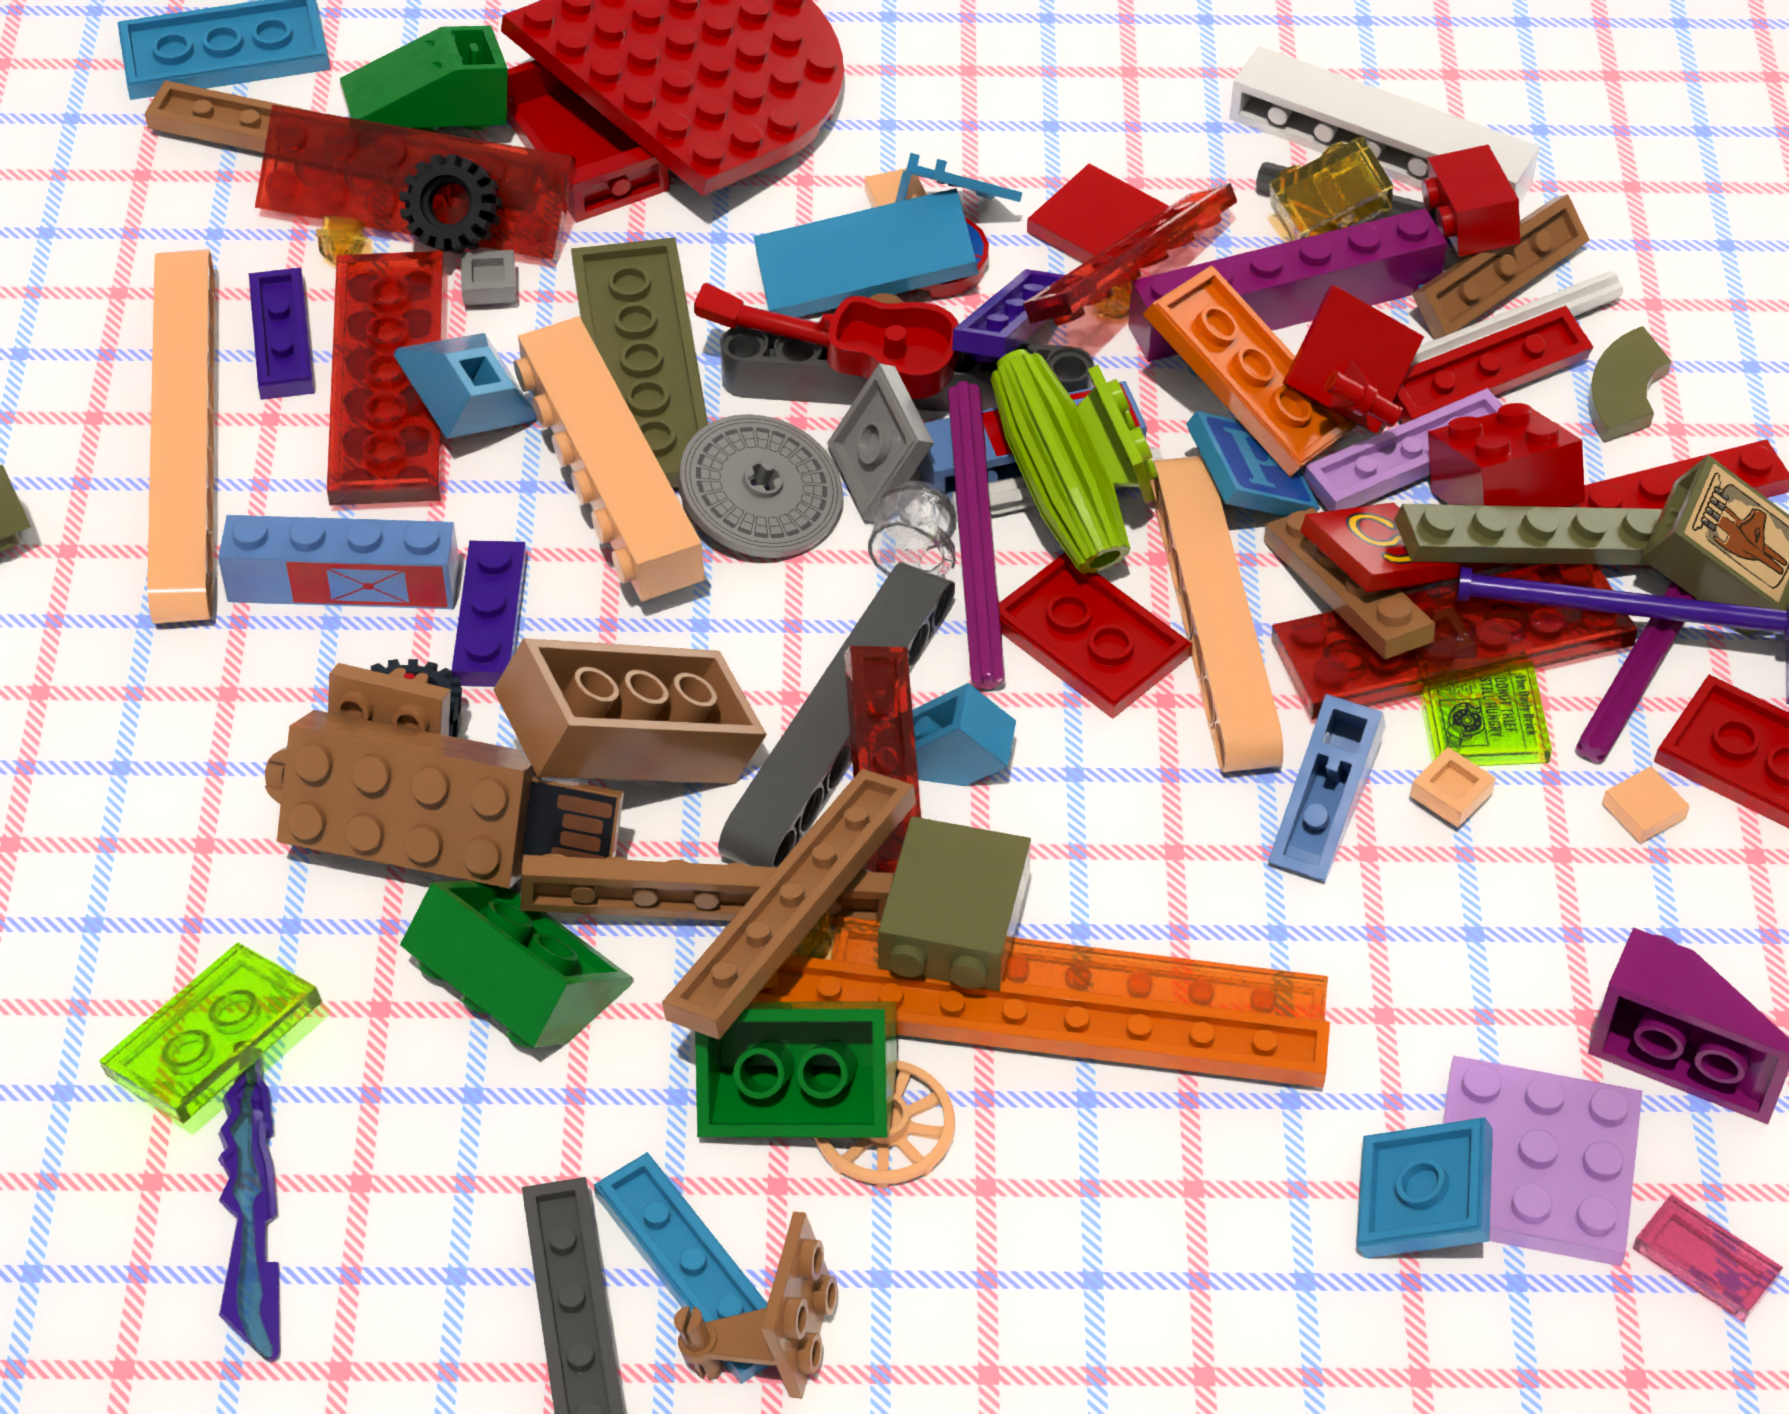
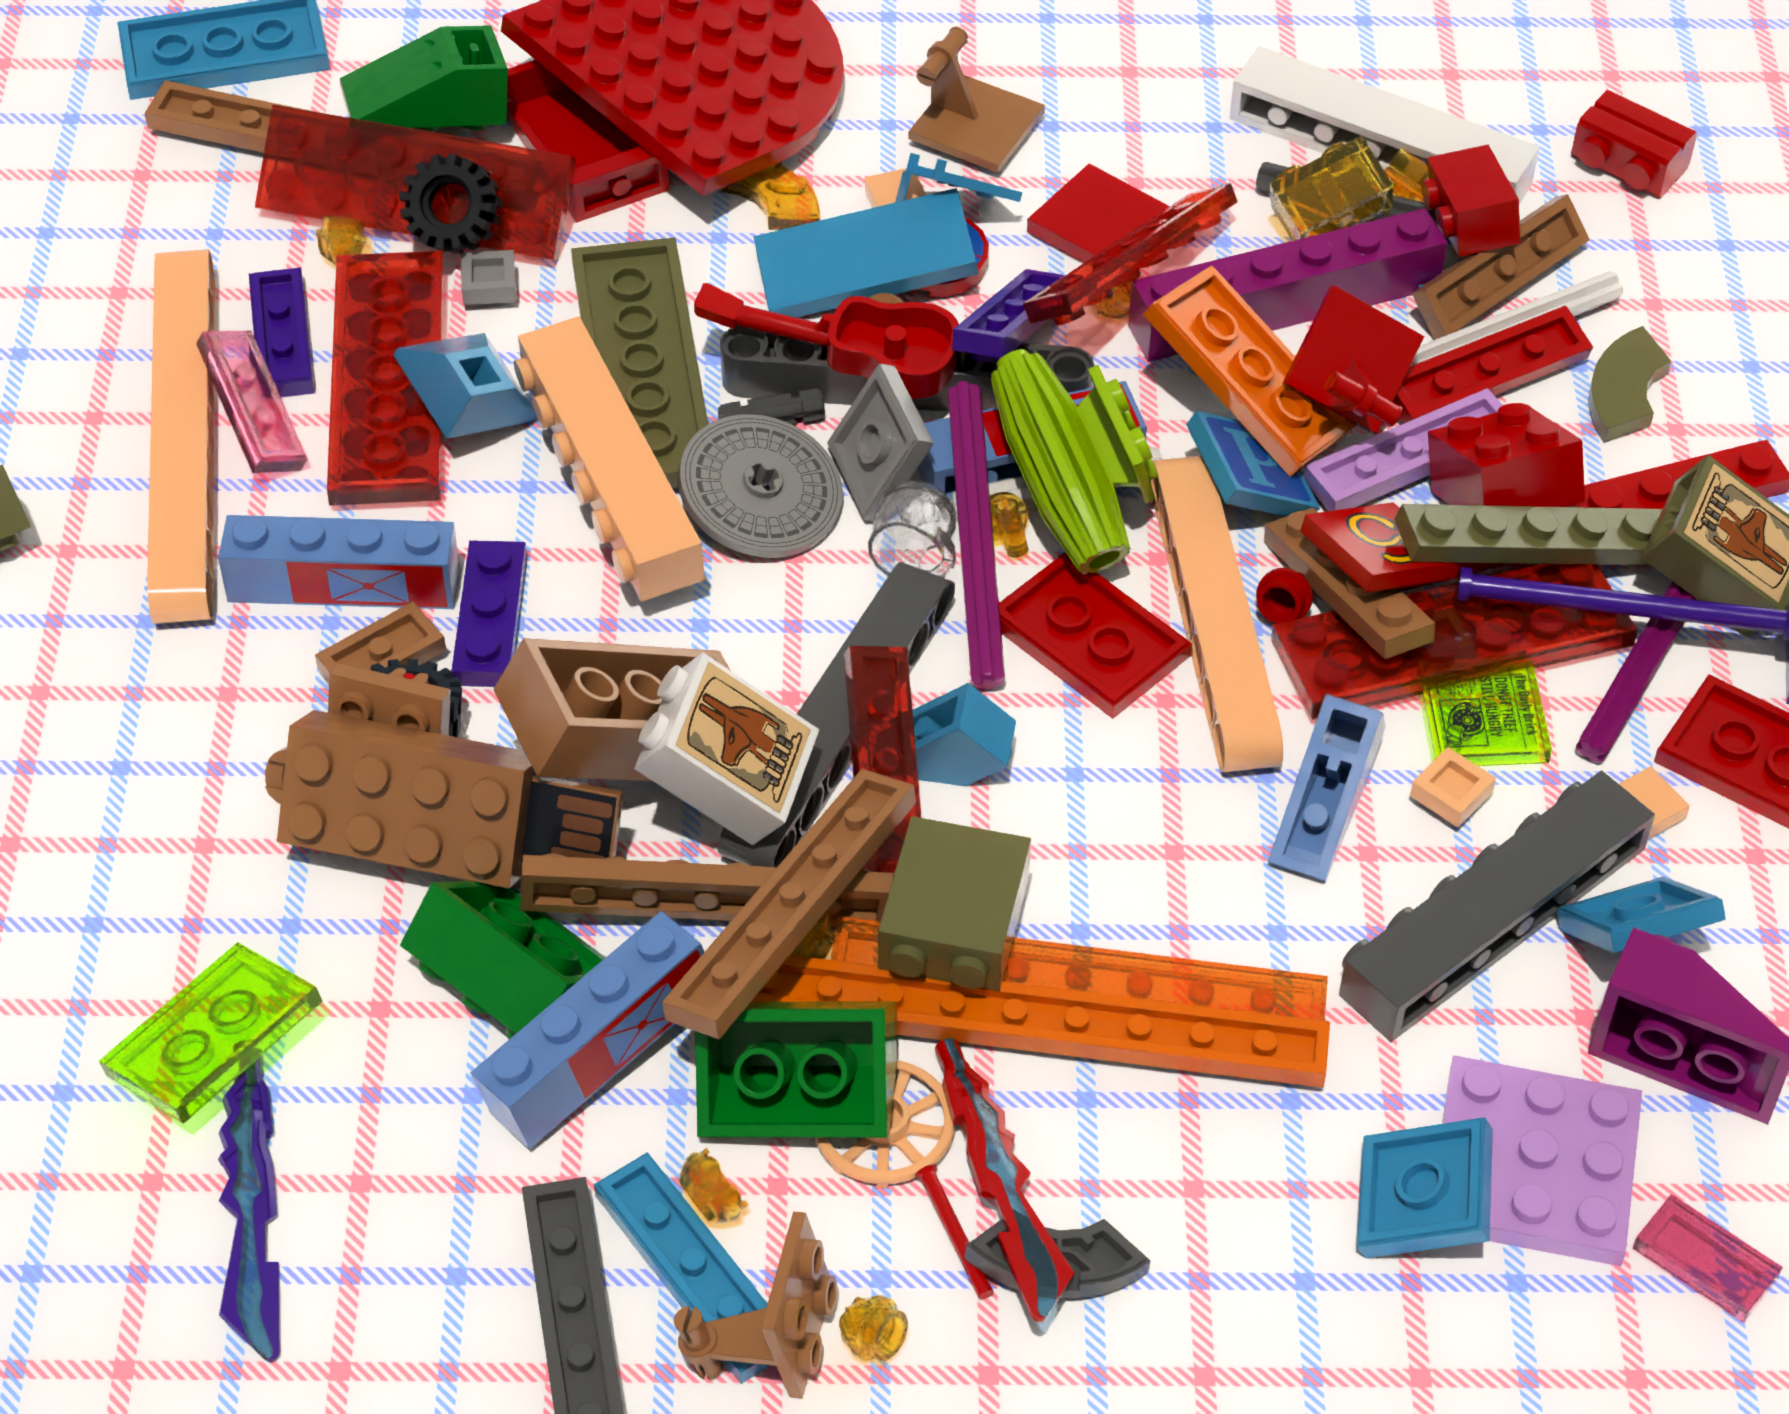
none -> clear pink tile [196,330,308,473]
none -> medium nougat plate [315,601,446,682]
none -> medium blue brick [470,911,704,1149]
none -> brick [634,652,819,845]
none -> clear yellow plate [678,1147,749,1223]
none -> dark grey axle [717,388,825,425]
none -> clear yellow tile [720,162,820,230]
none -> clear yellow plate [839,1295,908,1361]
none -> medium nougat plate [908,26,1045,173]
none -> red piece [915,1164,994,1300]
none -> red sword [934,1038,1075,1322]
none -> dark grey tile [964,1211,1151,1298]
none -> clear yellow plate [990,492,1029,558]
none -> red plate [1256,568,1313,624]
none -> dark grey brick [1338,770,1655,1043]
none -> clear yellow plate [1383,147,1428,202]
none -> dark azure tile [1556,876,1726,953]
none -> red brick [1571,89,1698,199]

